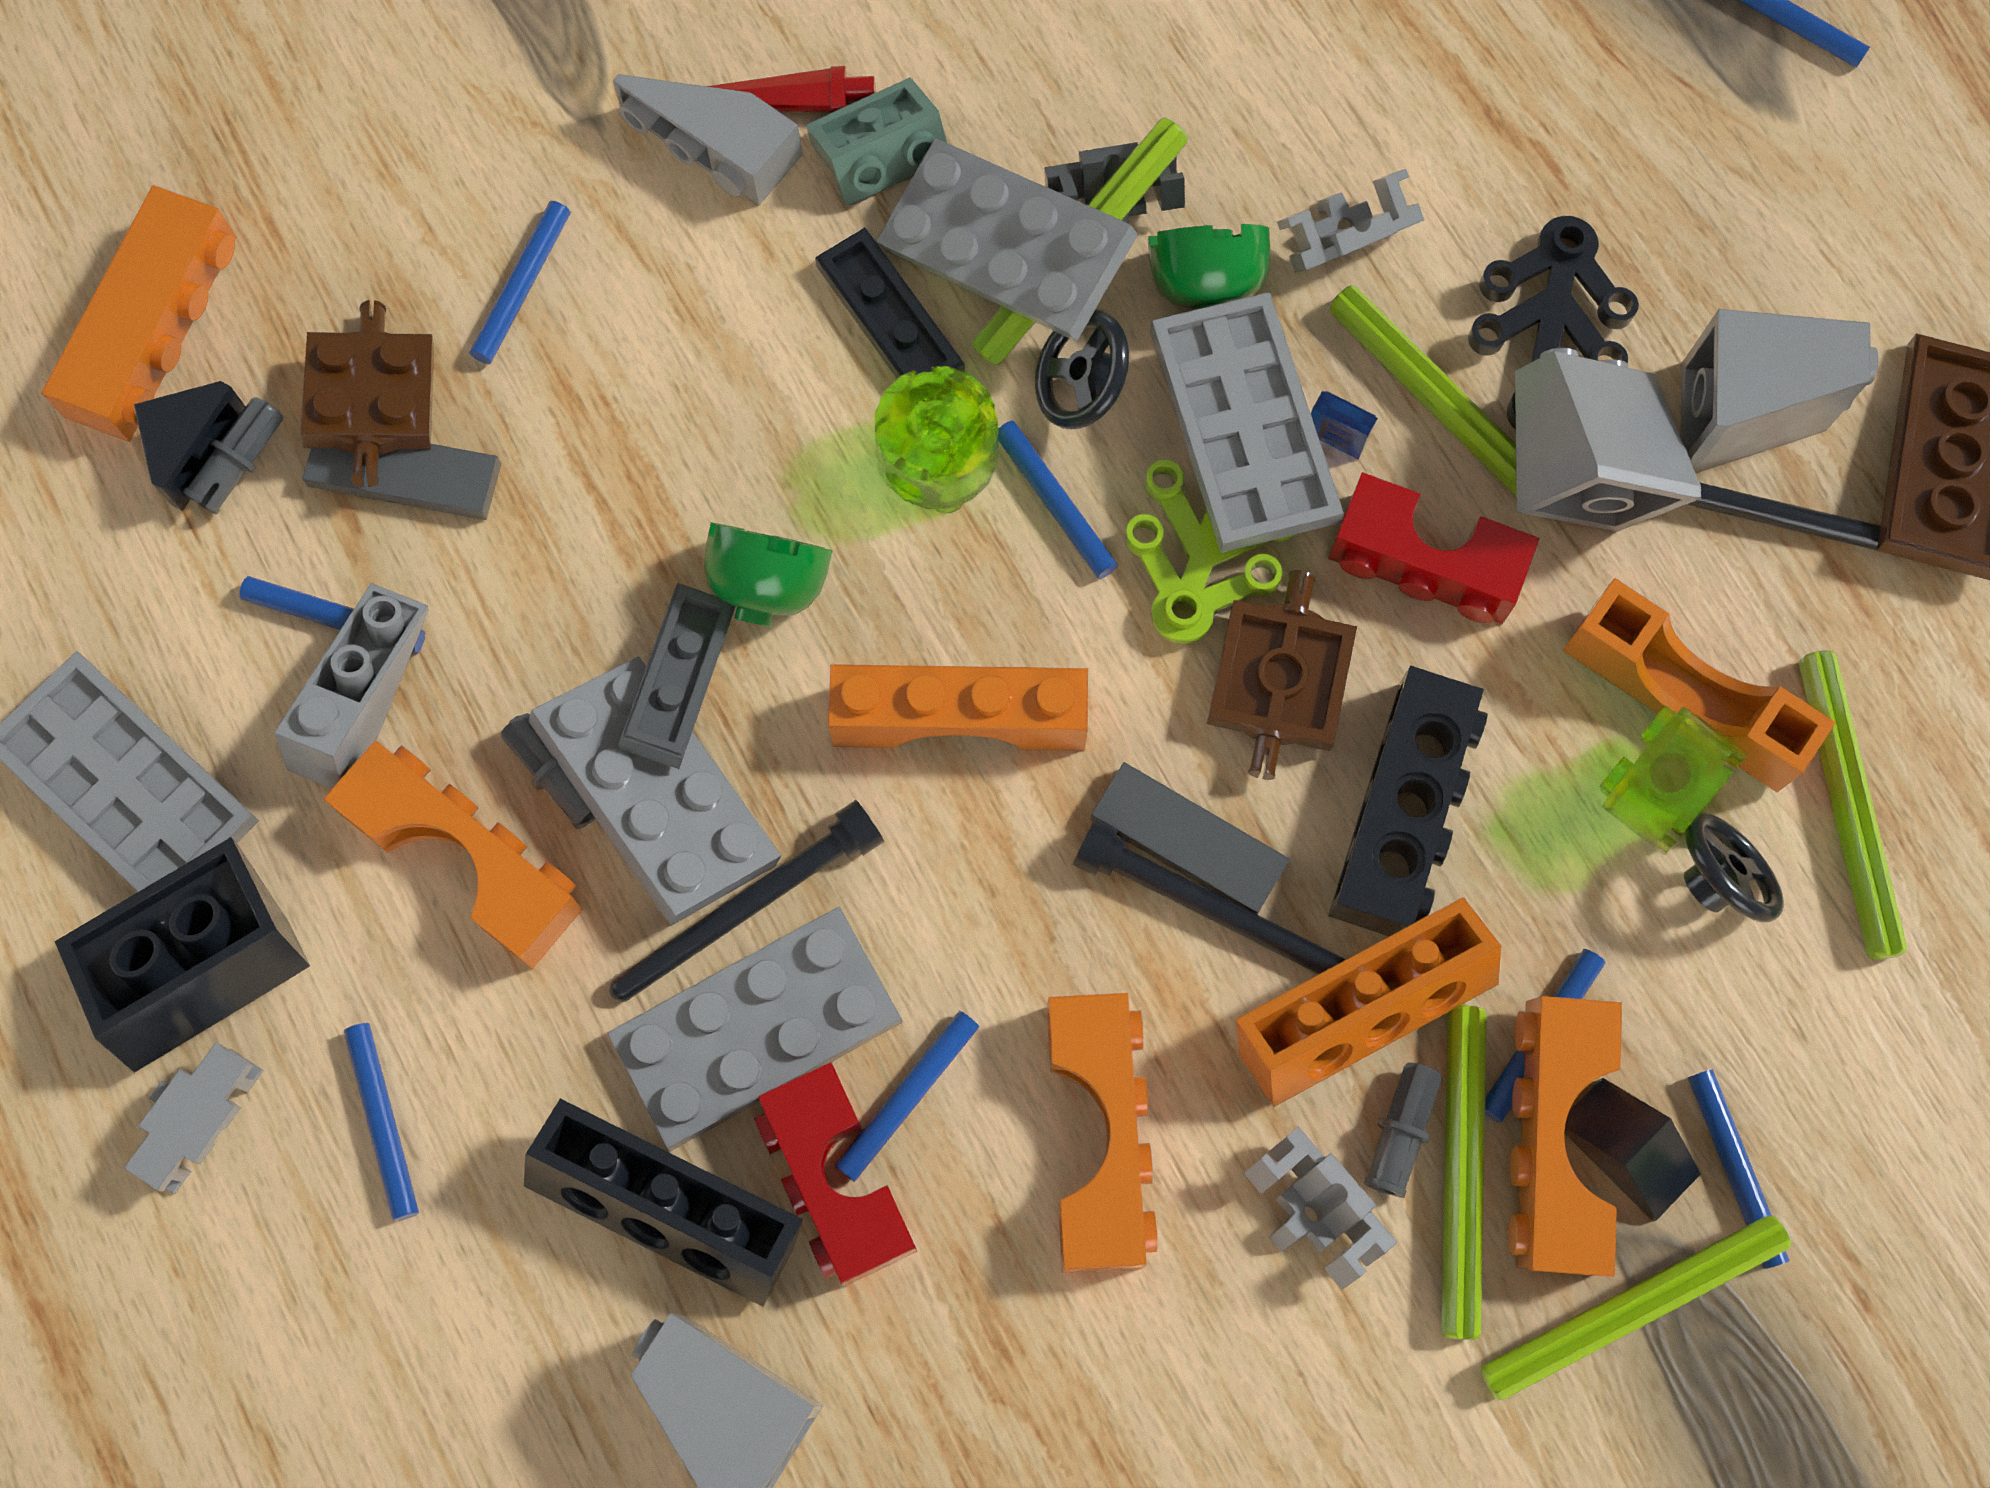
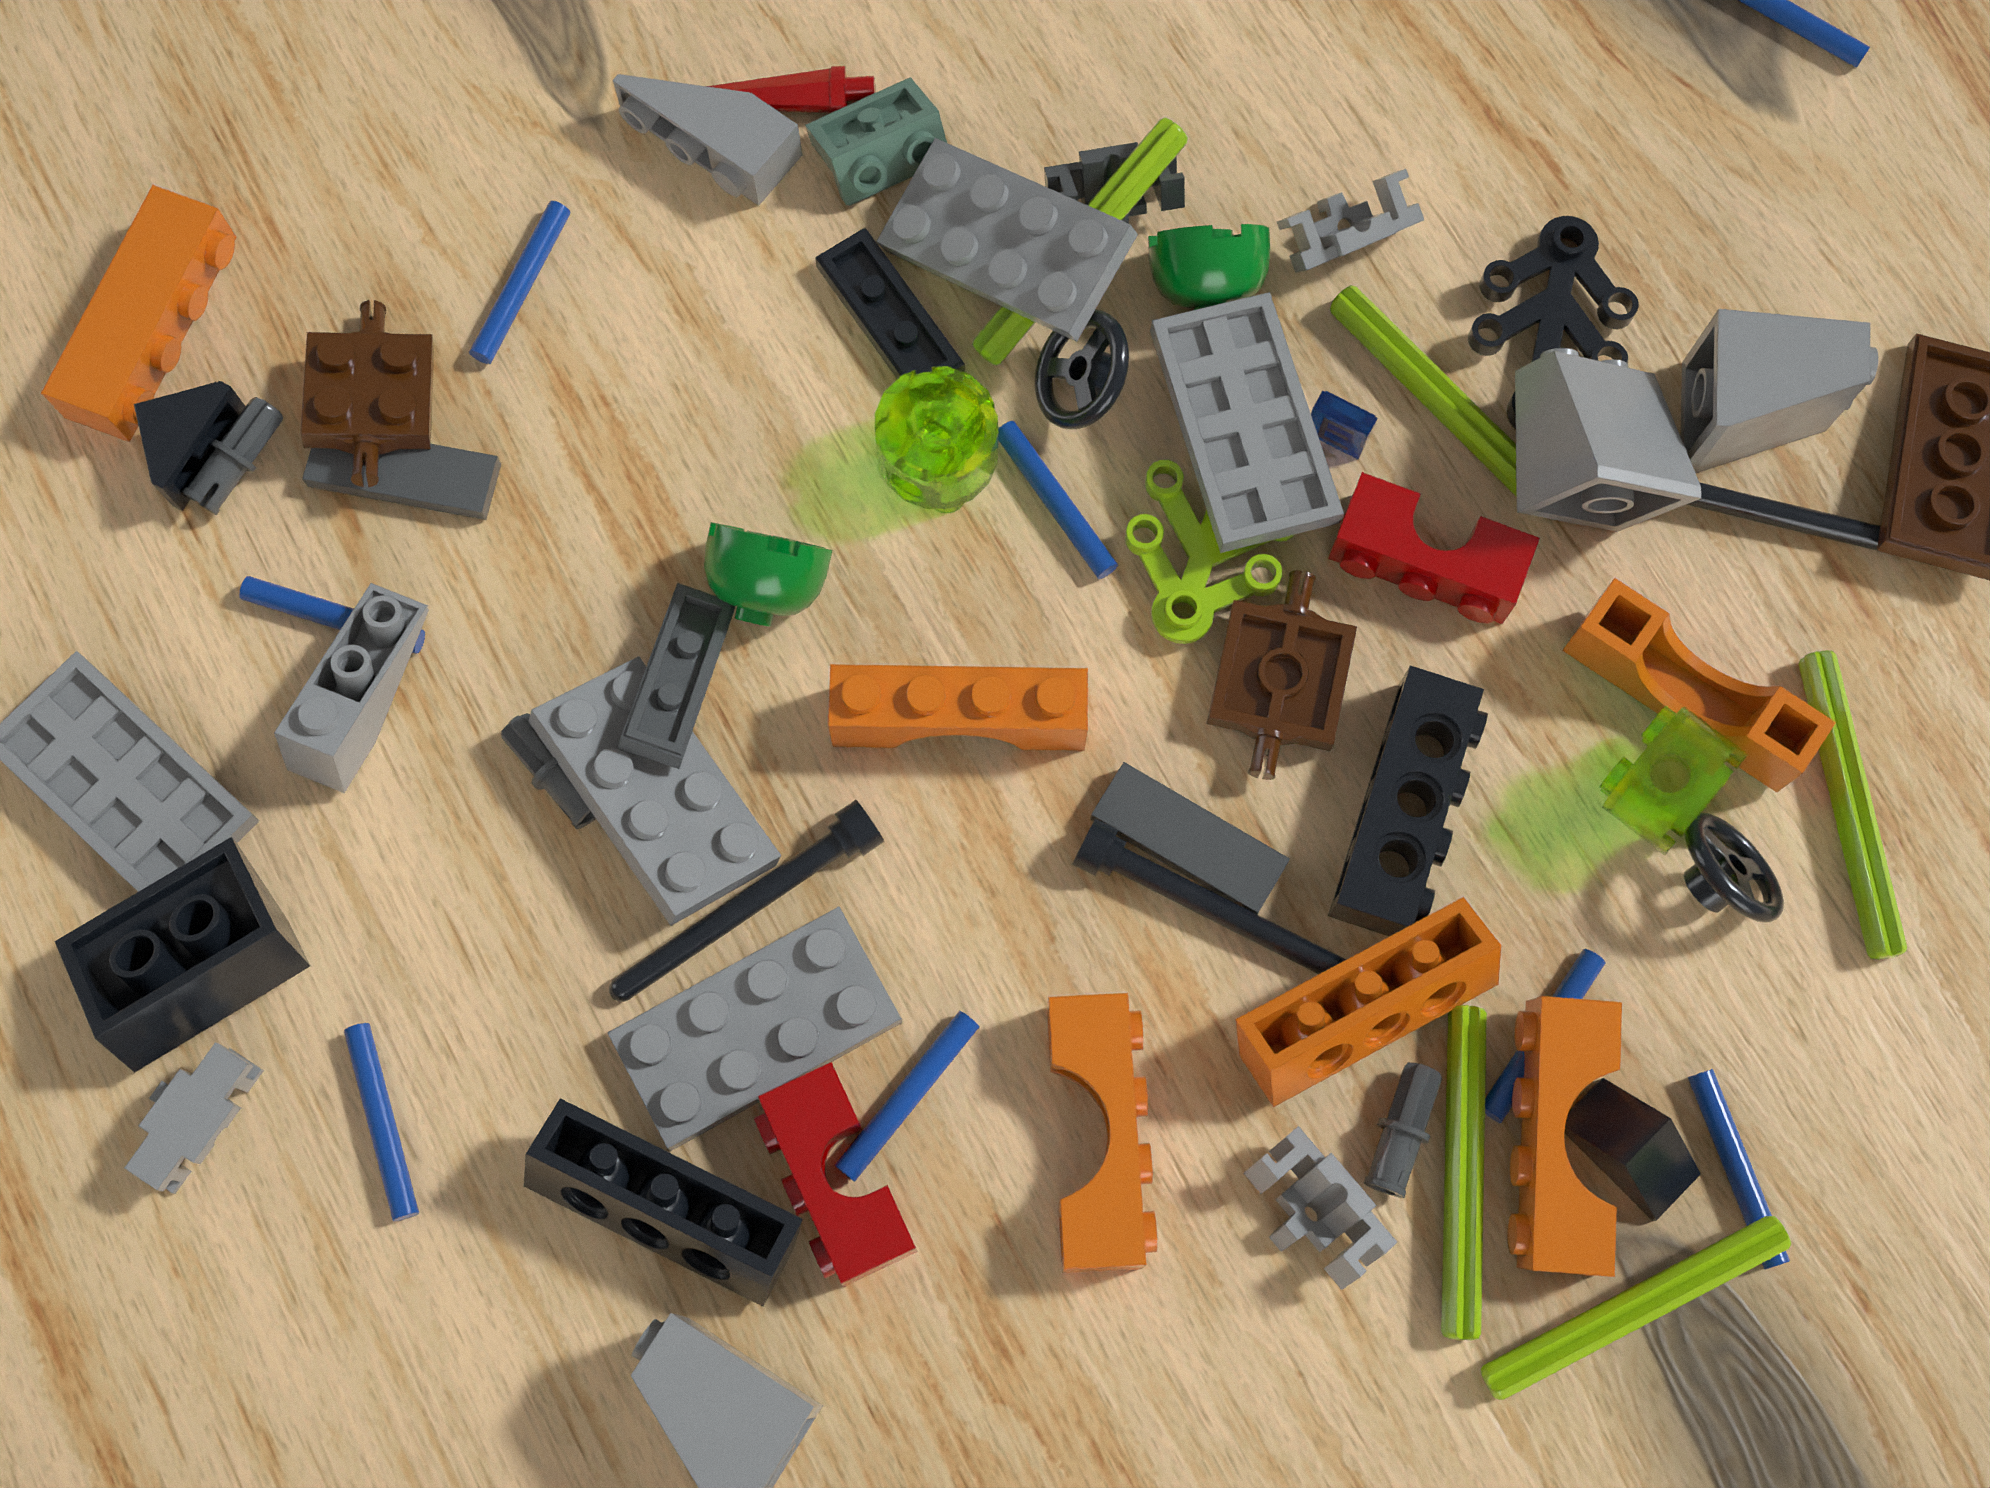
orange arch [323,740,583,969] -> none

